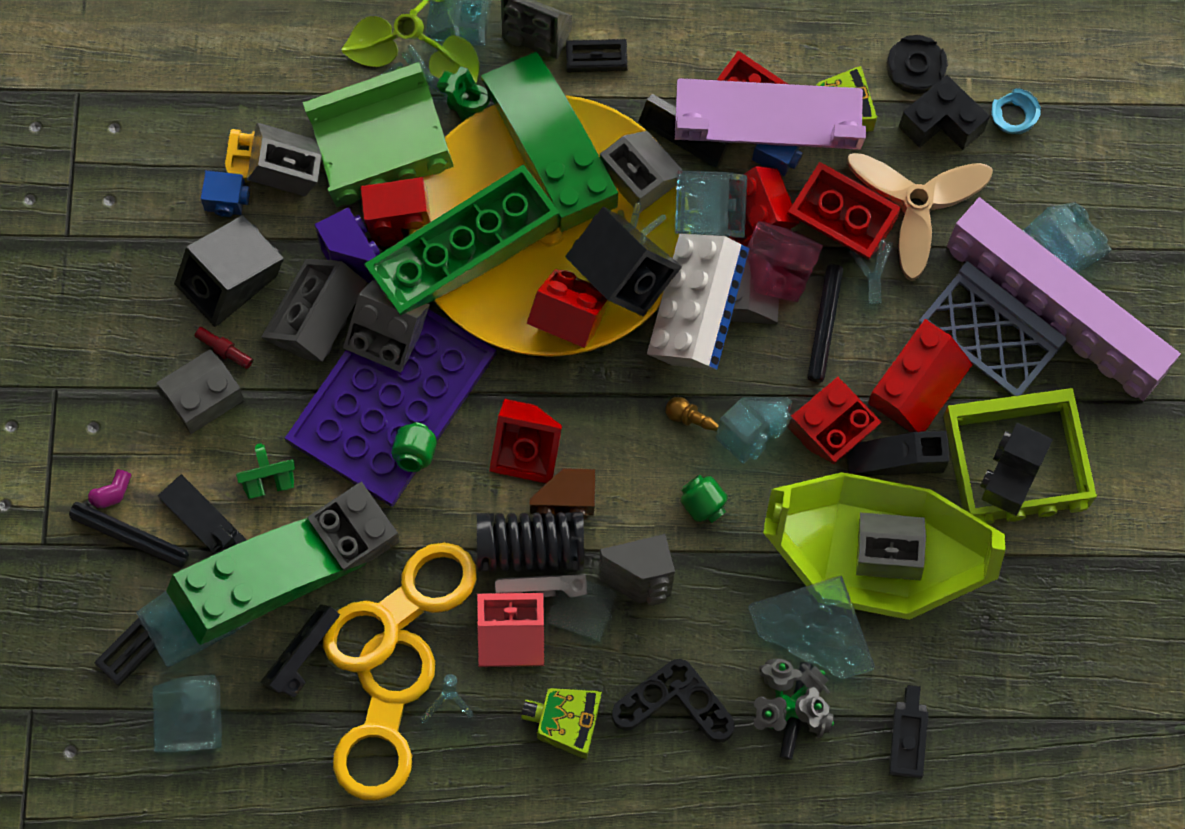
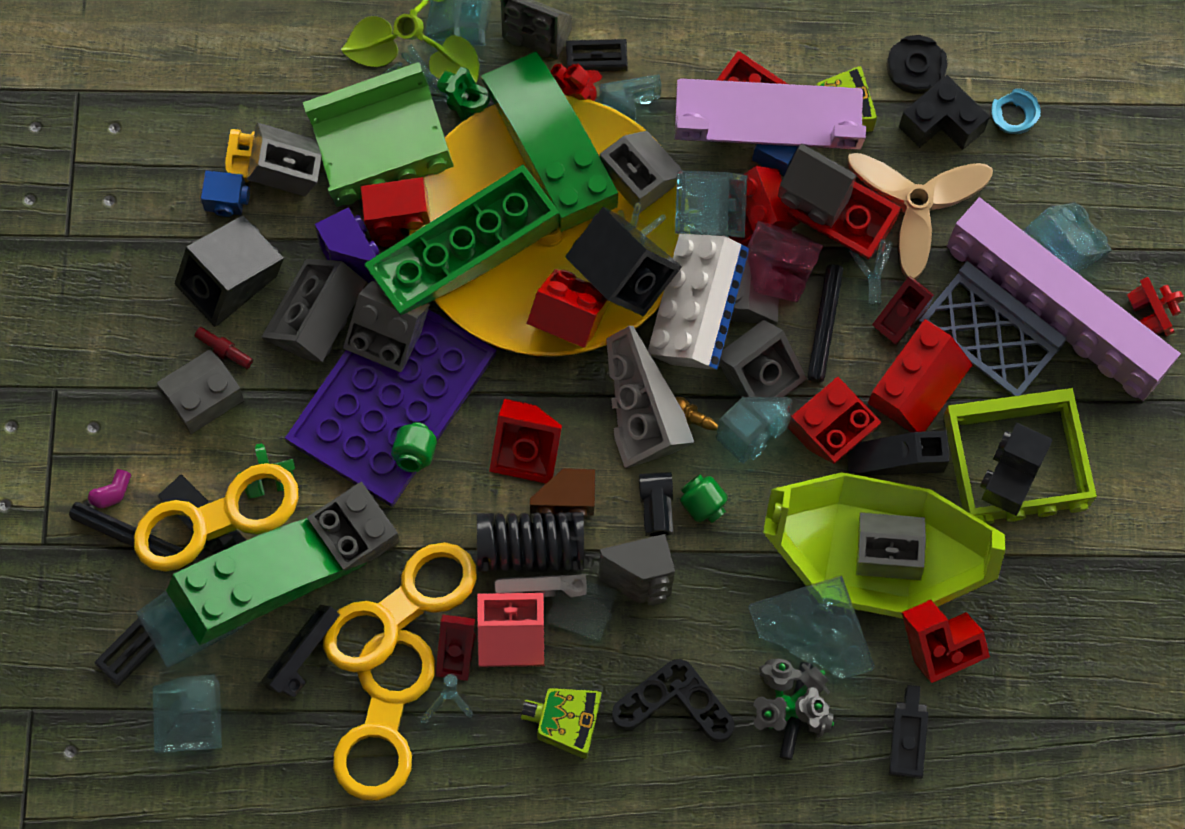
black hinge [638,94,730,168] -> none
none -> yellow bar [134,463,299,572]
none -> dark red slope [436,614,475,681]
none -> red hips [550,64,603,101]
none -> clear light blue slope [598,74,662,122]
none -> light grey wedge [606,326,694,468]
none -> black piece [639,472,673,537]
none -> dark grey slope [719,320,807,415]
none -> dark grey slope [778,143,856,227]
none -> dark red slope [872,276,935,344]
none -> red brick [901,600,990,683]
none -> red hips [1127,277,1184,336]

